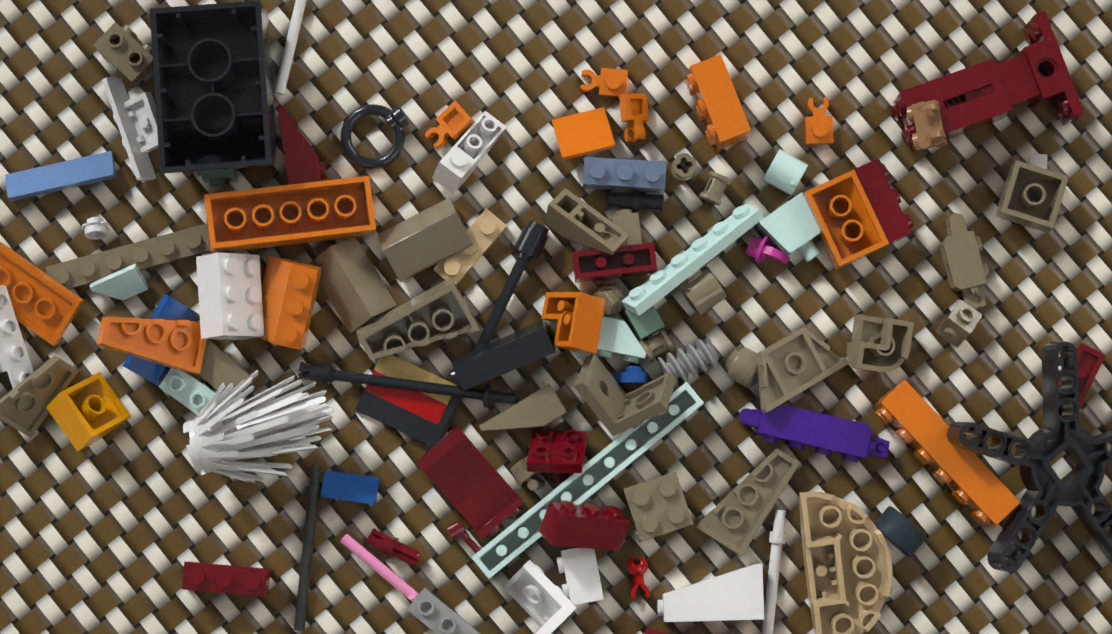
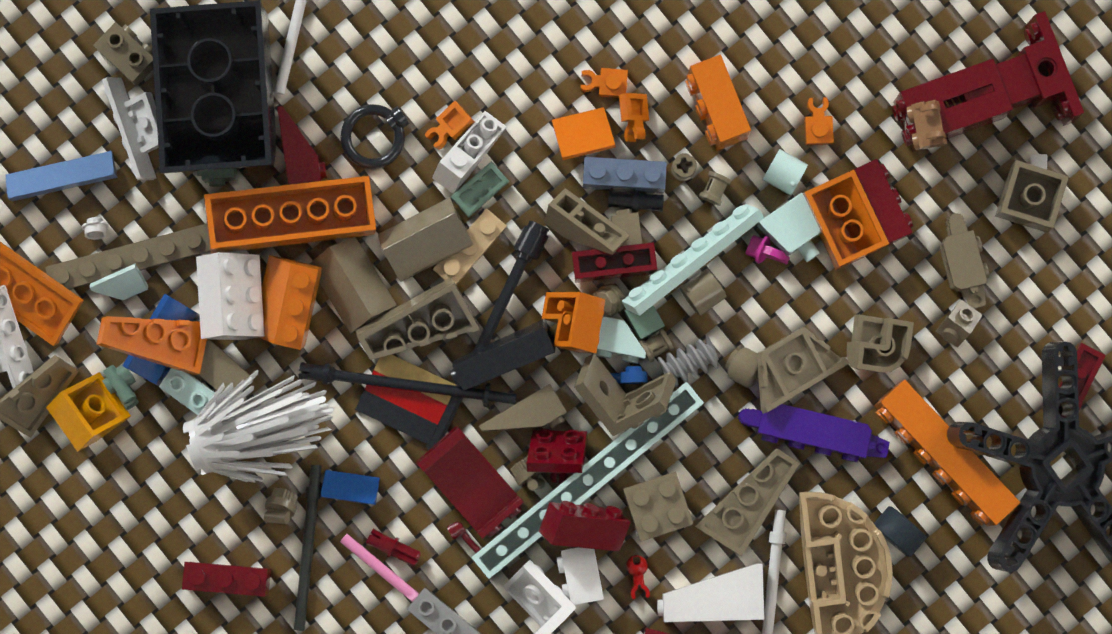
none -> sand green plate [102,364,139,410]
none -> dark tan piece [264,488,298,524]
none -> sand green plate [450,161,509,218]

